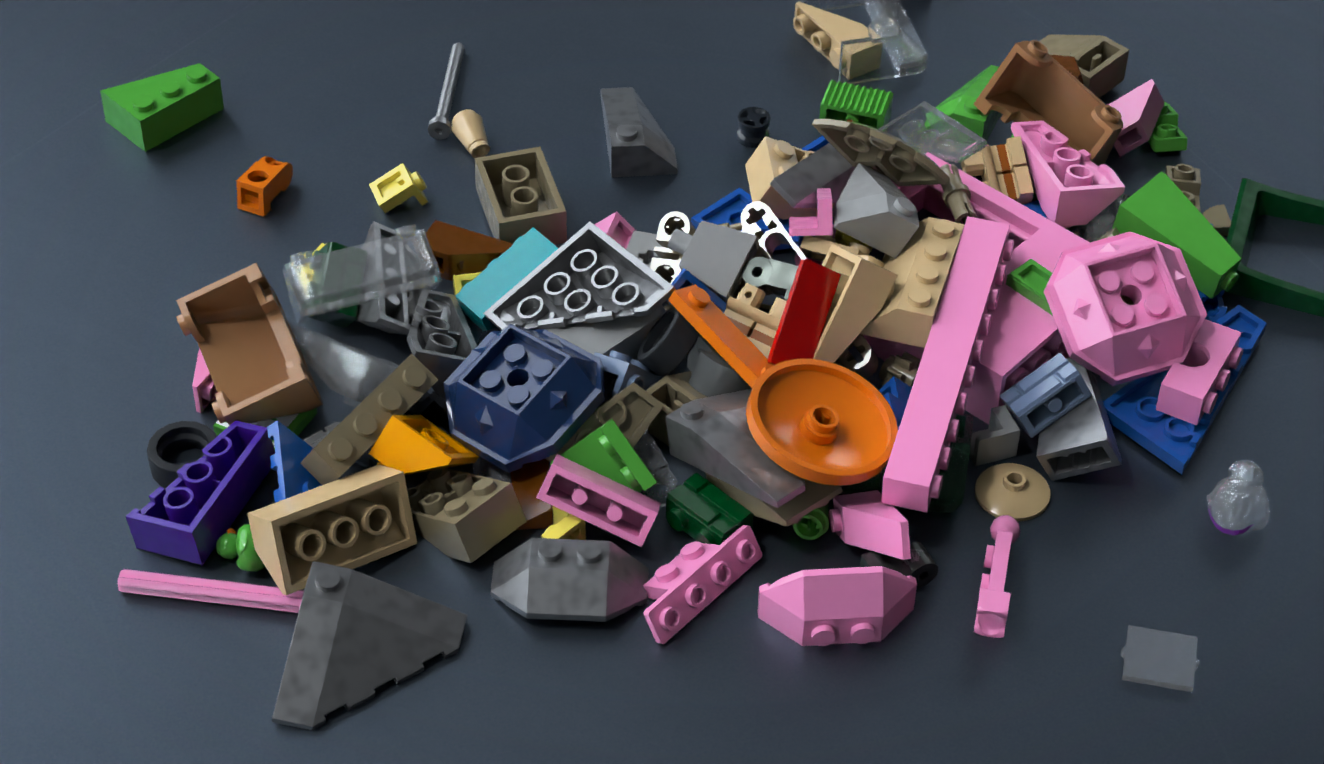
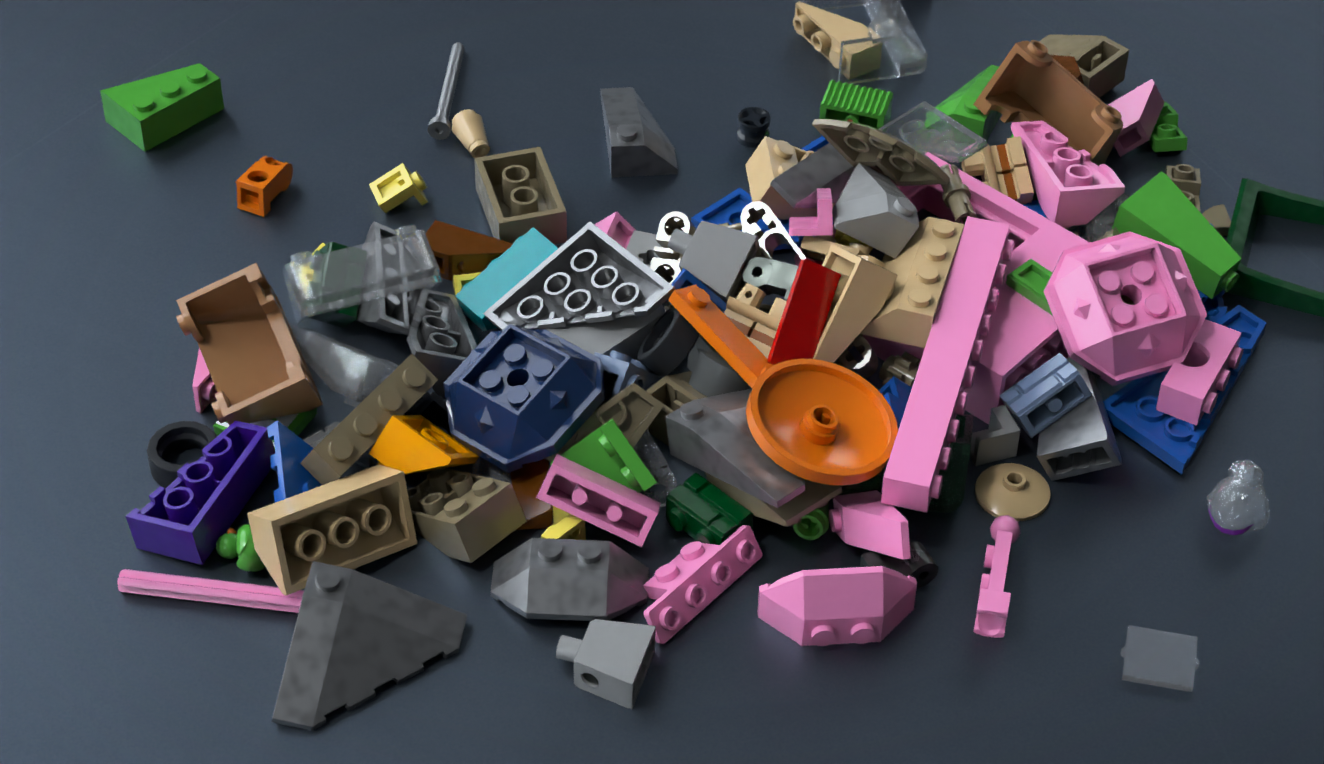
none -> light grey torso [556,619,656,709]

